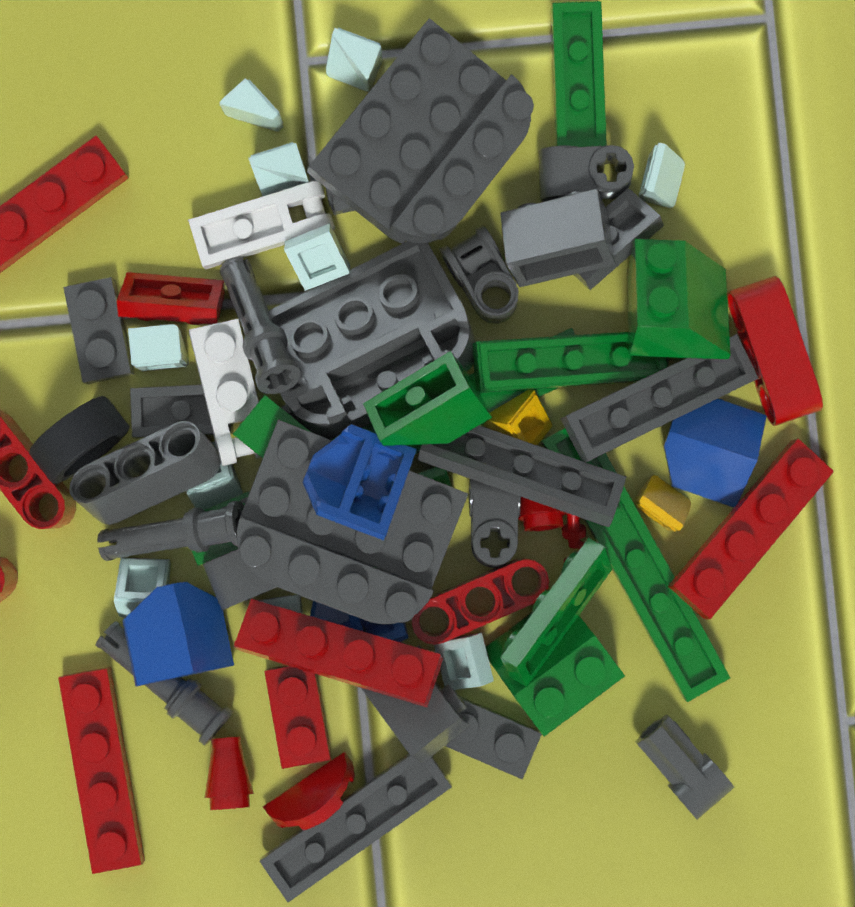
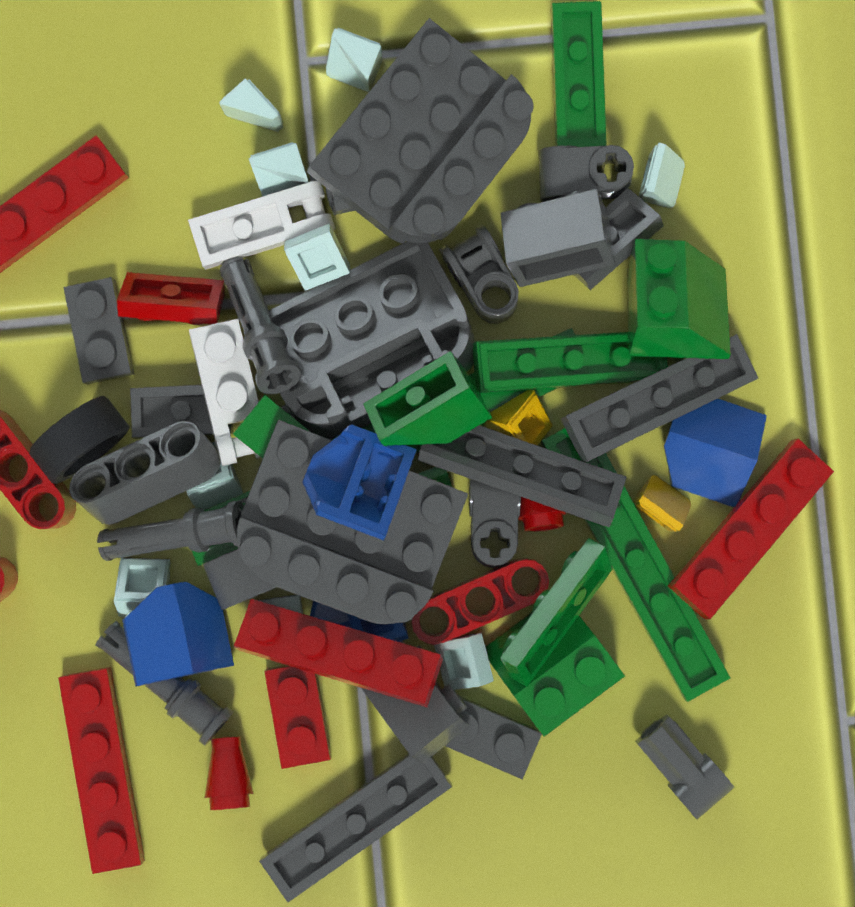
light aqua slope [128,324,189,371] -> none
red tile [263,752,355,830] -> none
red hand [561,513,586,562] -> none
red beam [727,276,823,426] -> none

